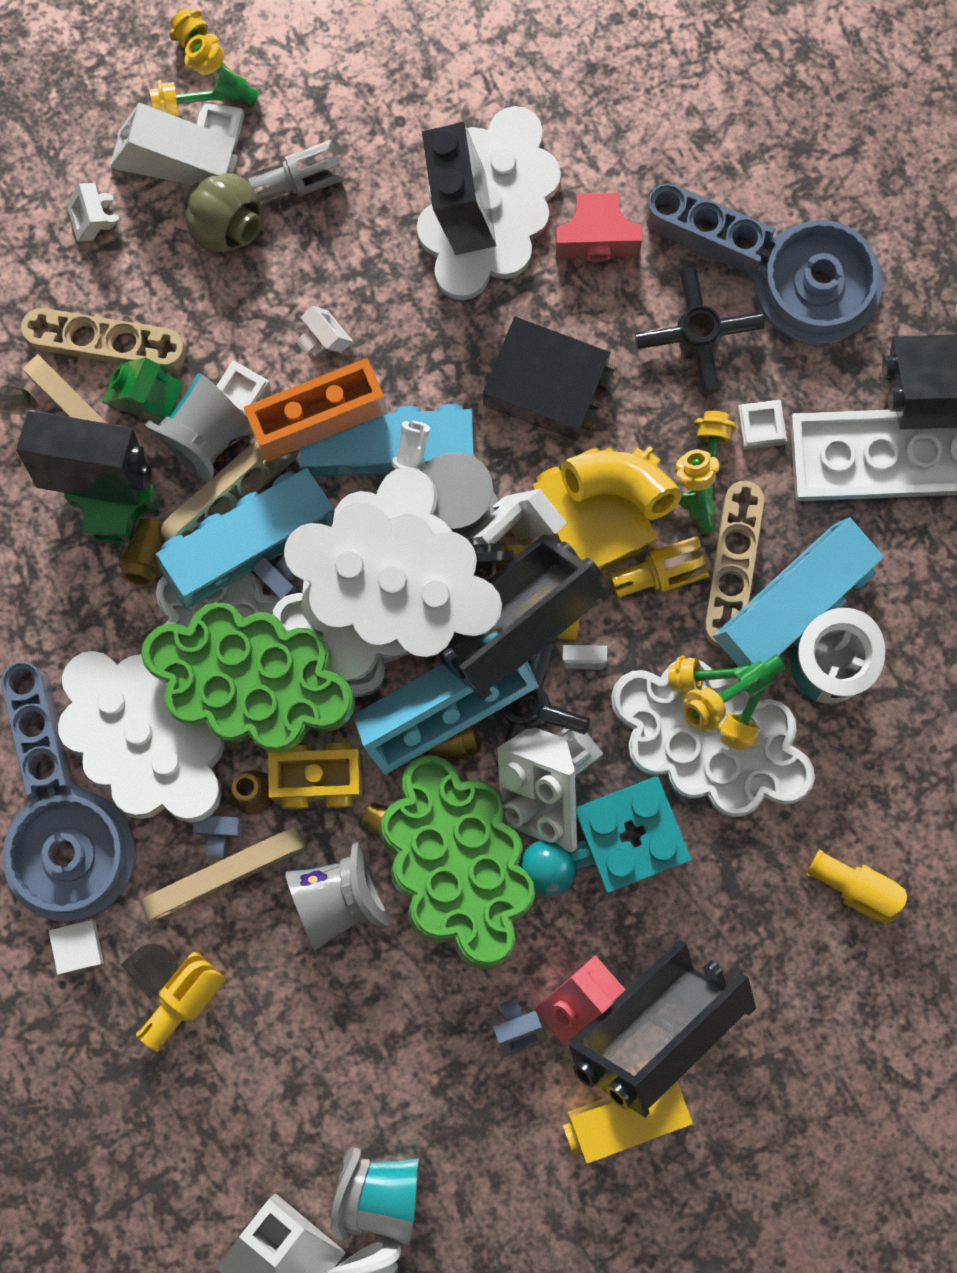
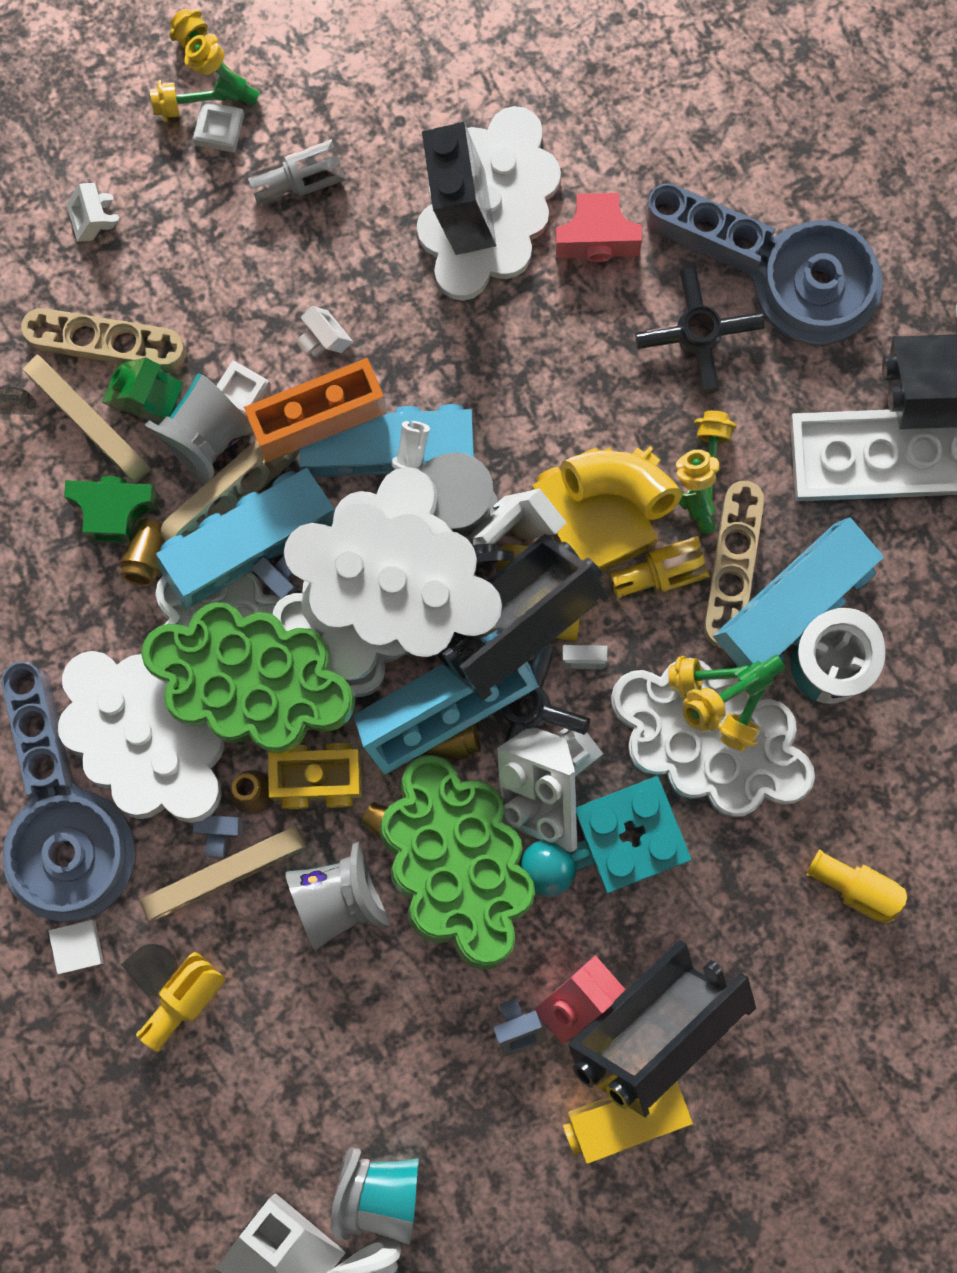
black brick [16,410,151,506] -> none
white slope [110,103,237,185] -> none
olive plant [185,173,262,252] -> none
black brick [483,316,615,441] -> none
white tile [737,400,787,450] -> none

